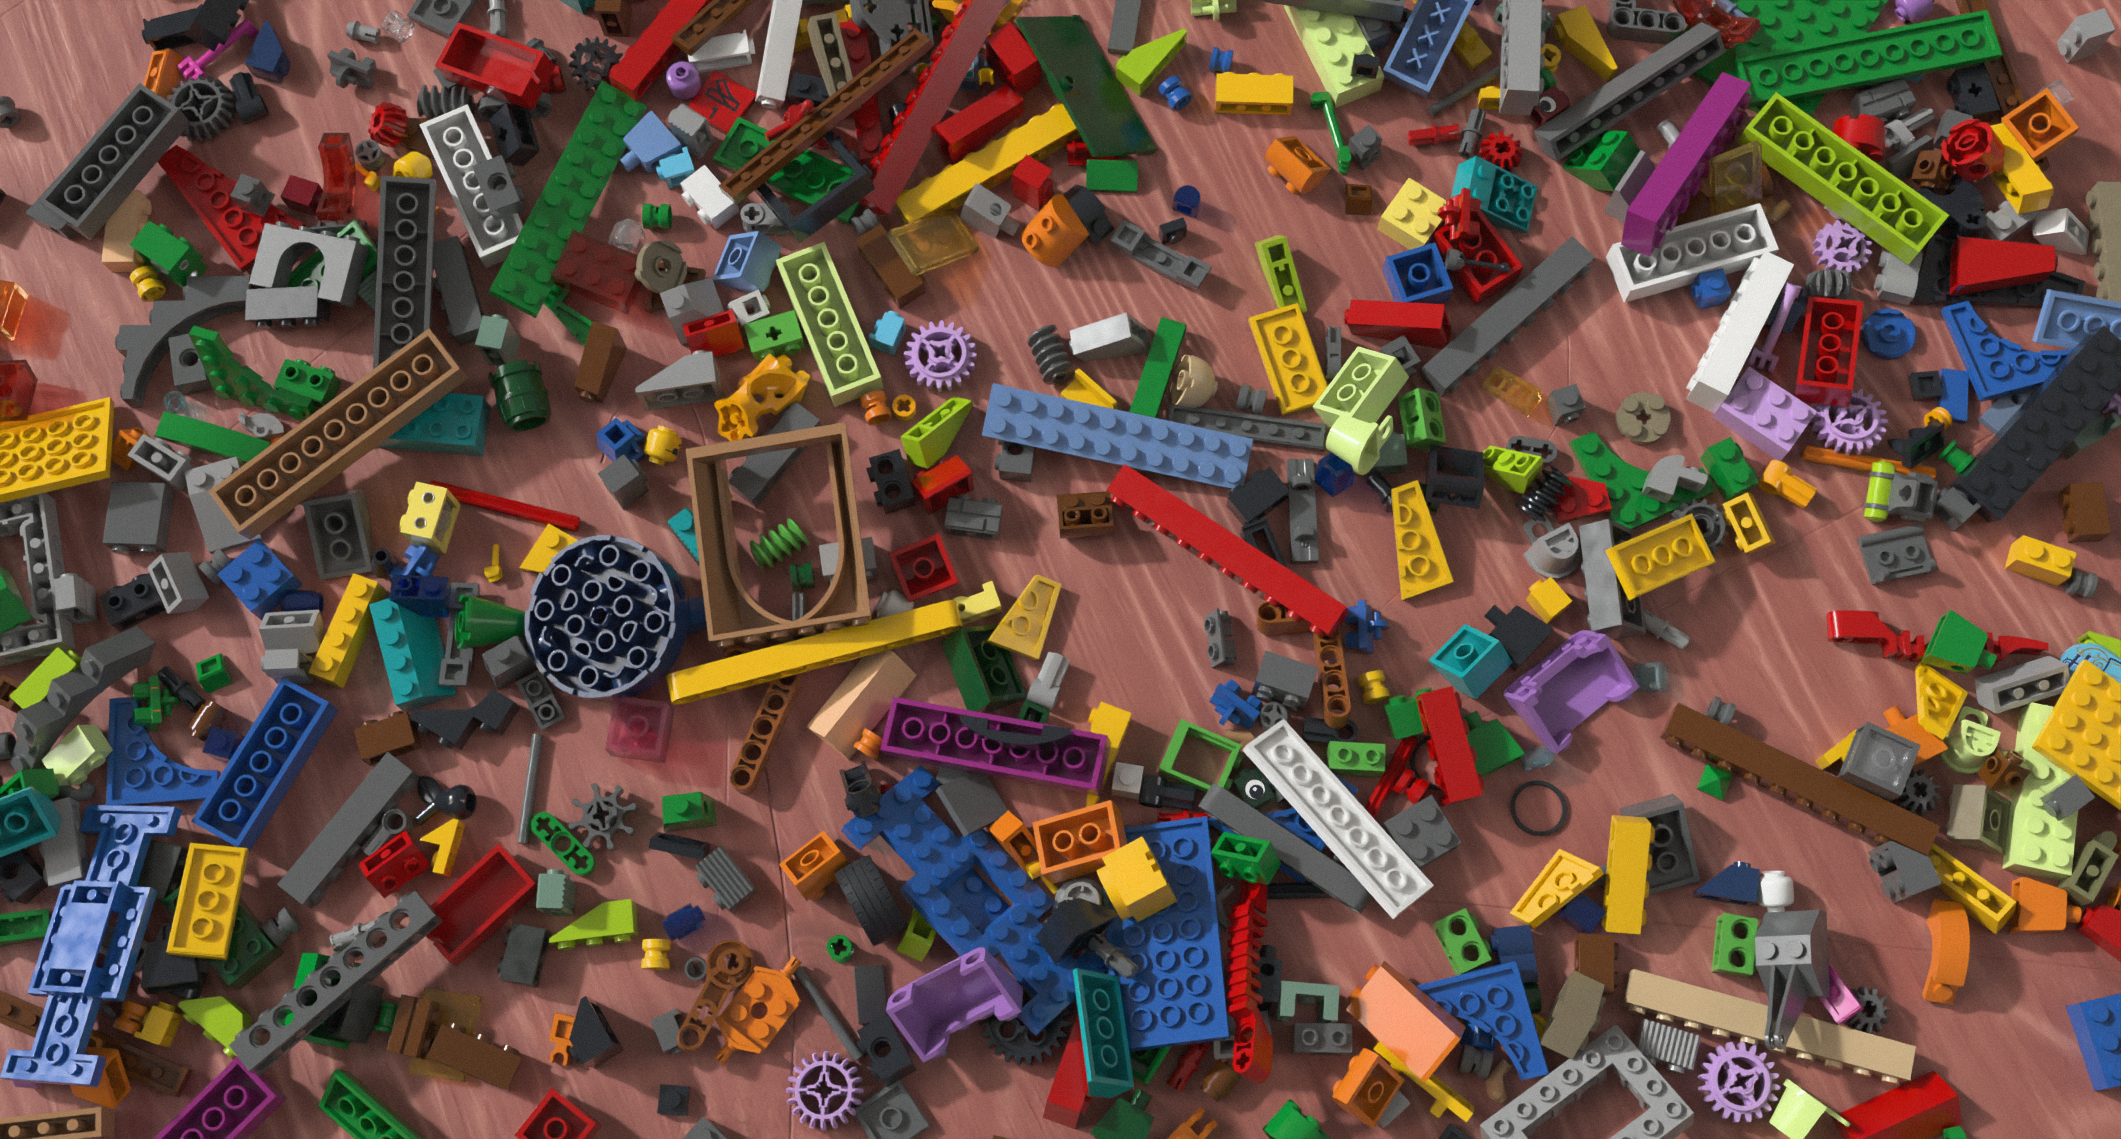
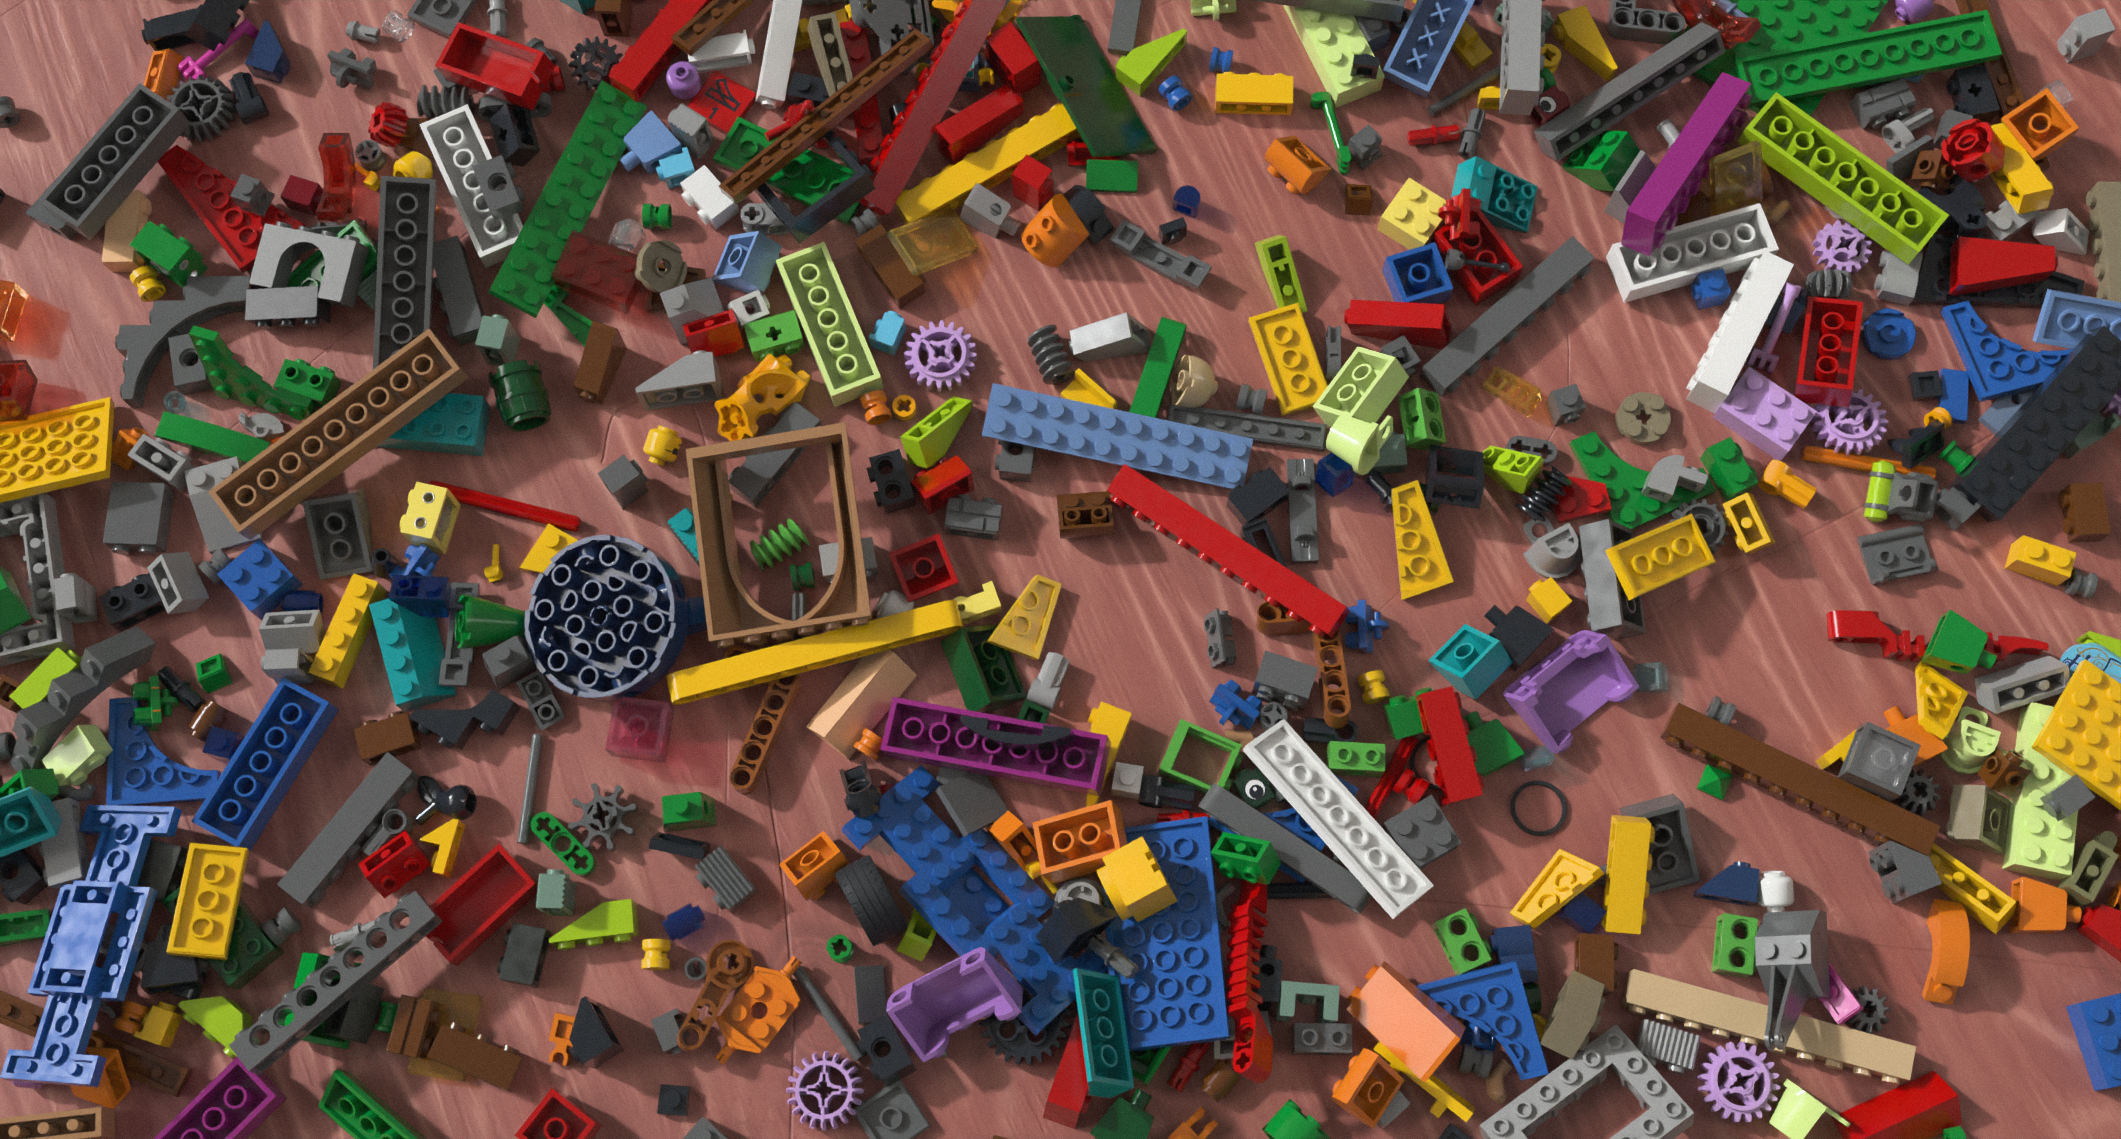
blue brick [596,418,646,463] -> none
red gear [1478,130,1523,173] -> none
light grey axle [1643,609,1690,650] -> none
red brick [1832,114,1887,163] -> none

